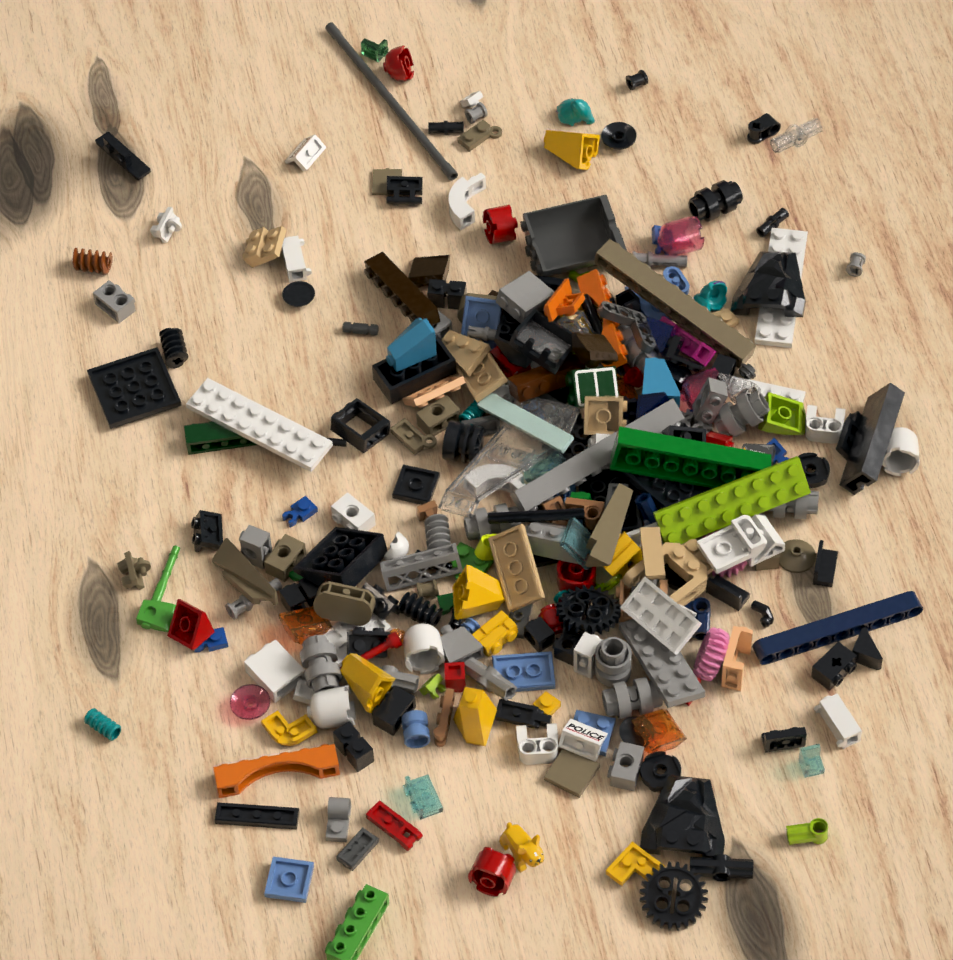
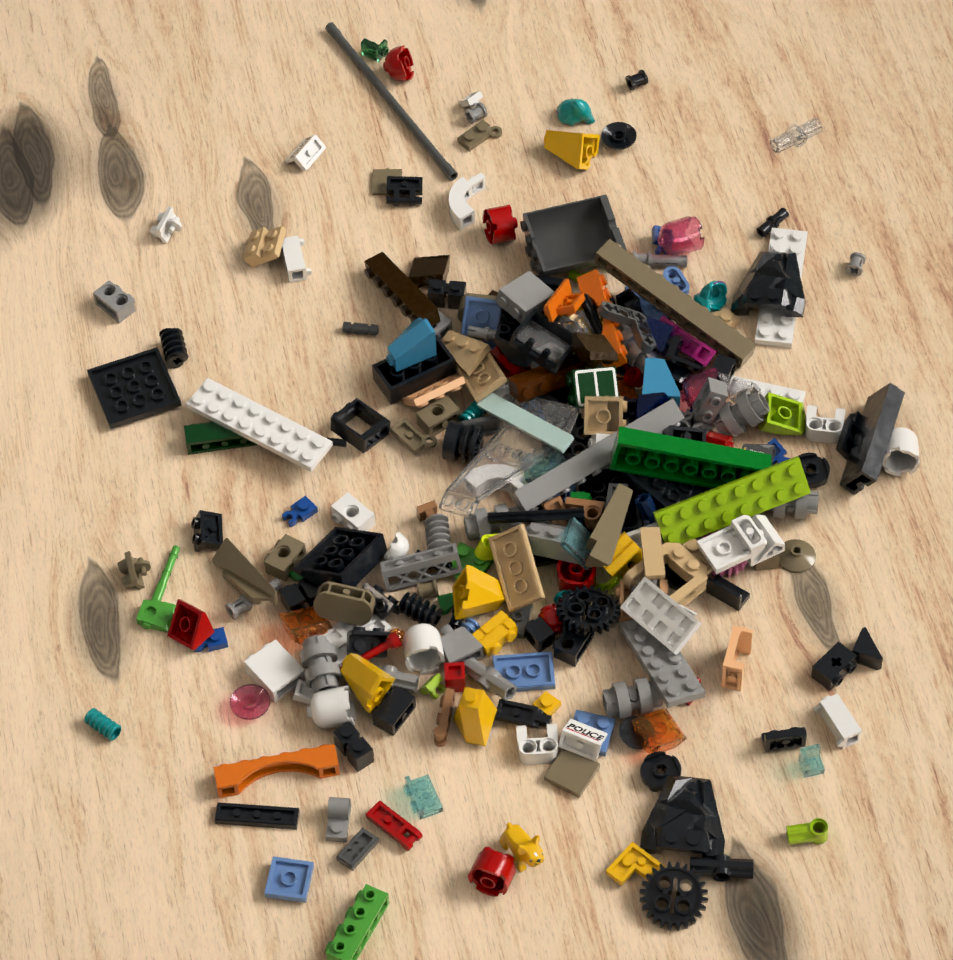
dark orange piece [73,248,113,274] -> none
black bracket [95,132,151,180] -> none
light grey brick [239,525,272,569] -> none
yellow plate [261,711,317,746] -> none
black piece [282,281,315,307] -> none
black tile [392,464,440,505] -> none
medium blue wheel [401,710,430,748] -> none
black pin [428,120,464,135] -> none
white brick [574,632,603,679] -> none
light grey piece [595,637,632,687] -> none
light grey brick [607,741,644,791] -> none
dark blue piece [684,597,711,640] -> none
black piece [688,180,743,222] -> none
bright pink gear [693,627,730,681] -> none
dark grey plate [738,363,756,379] -> none
black piece [747,113,781,144] -> none
black arm [751,600,774,627] -> none
dark blue beam [752,591,923,665] -> none
black panel [813,540,838,587] -> none

